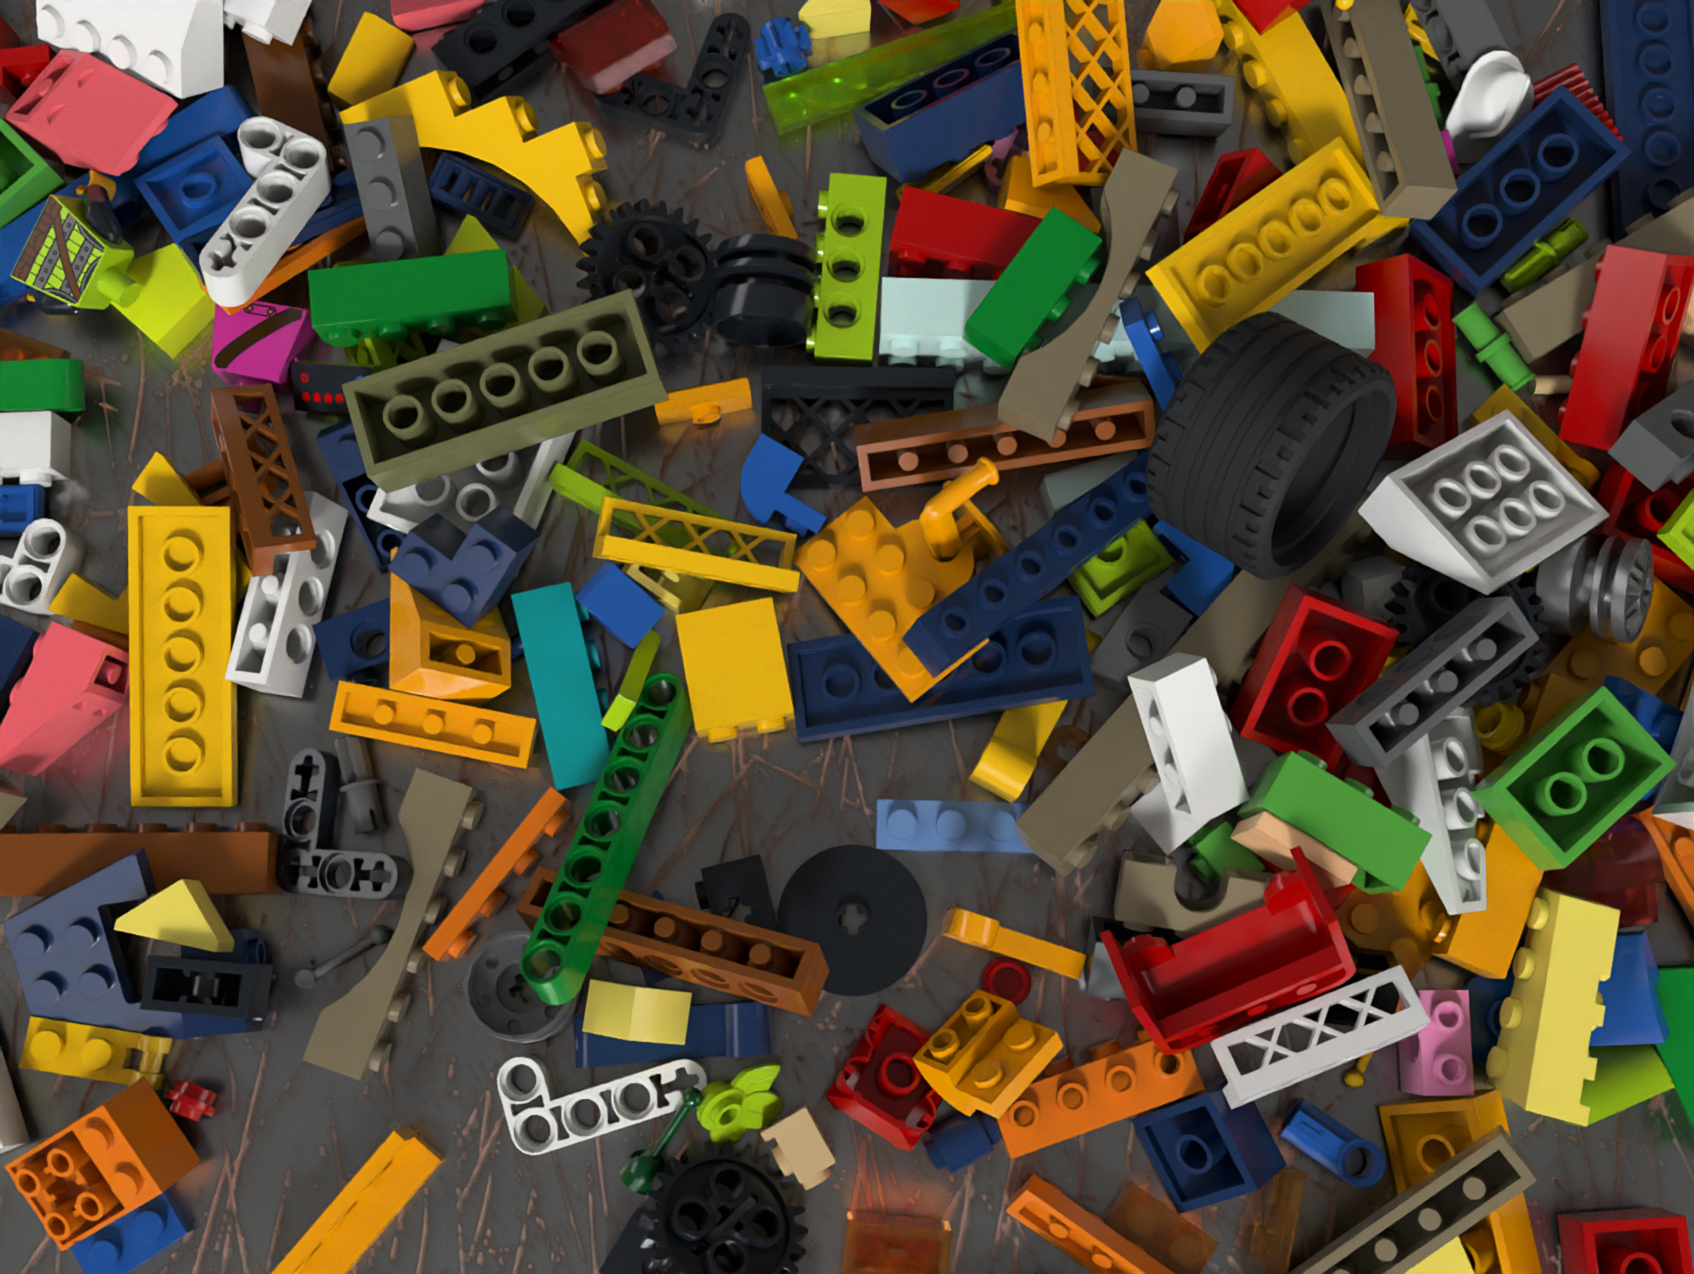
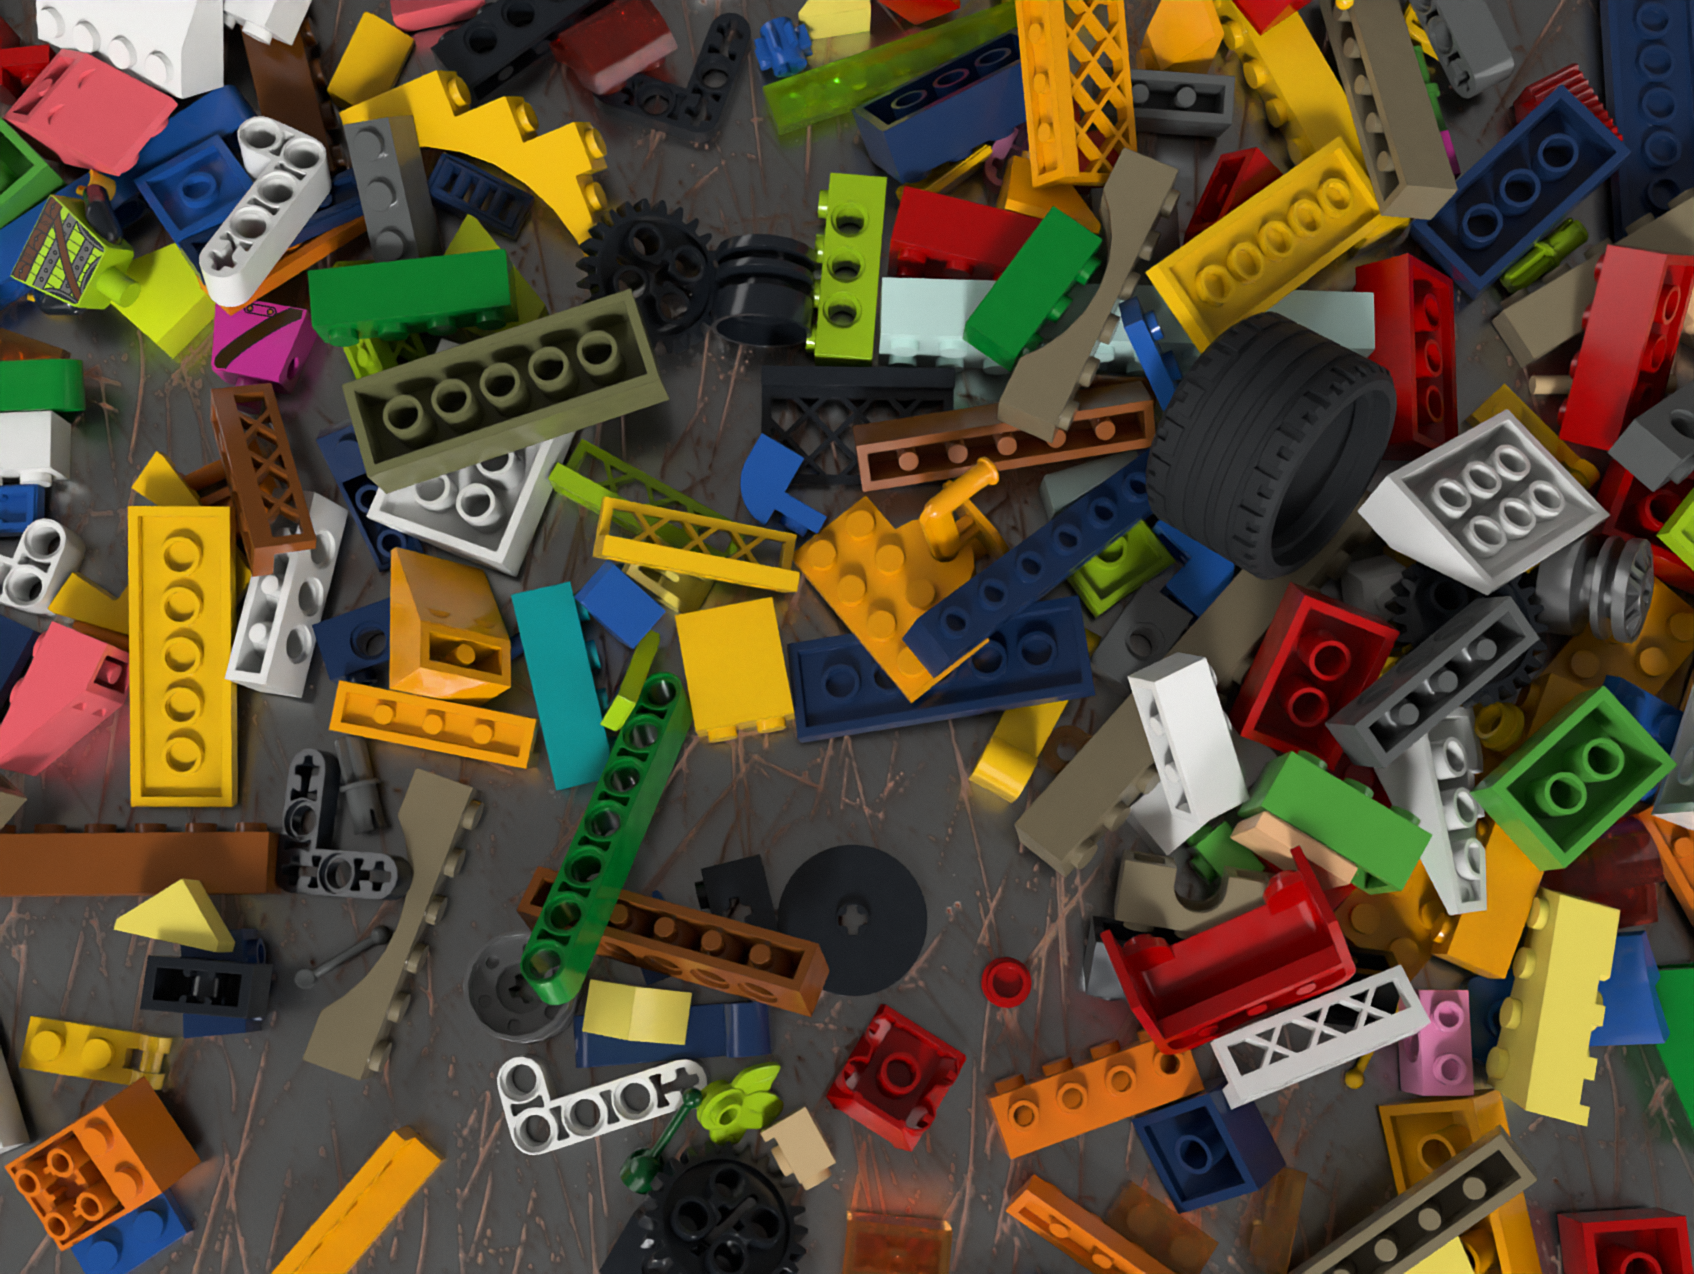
dark blue wing [3,847,189,1040] -> none
red plate [164,1079,217,1123] -> none
black tile [291,360,383,414] -> none
dark blue brick [387,505,541,629] -> none
orange plate [422,786,573,961] -> none
light orange plate [654,376,753,426] -> none
light orange plate [745,155,799,241] -> none
medium blue plate [876,799,1034,853] -> none
light orange brick [912,989,1064,1119] -> none
dark blue brick [923,1109,1003,1176] -> none
light orange beam [941,908,1087,980] -> none
blue piece [1277,1097,1385,1187] -> none
white piece [1443,50,1535,164] -> none
bright green pin [1452,301,1536,392] -> none
lime brick [1562,1044,1675,1127] -> none

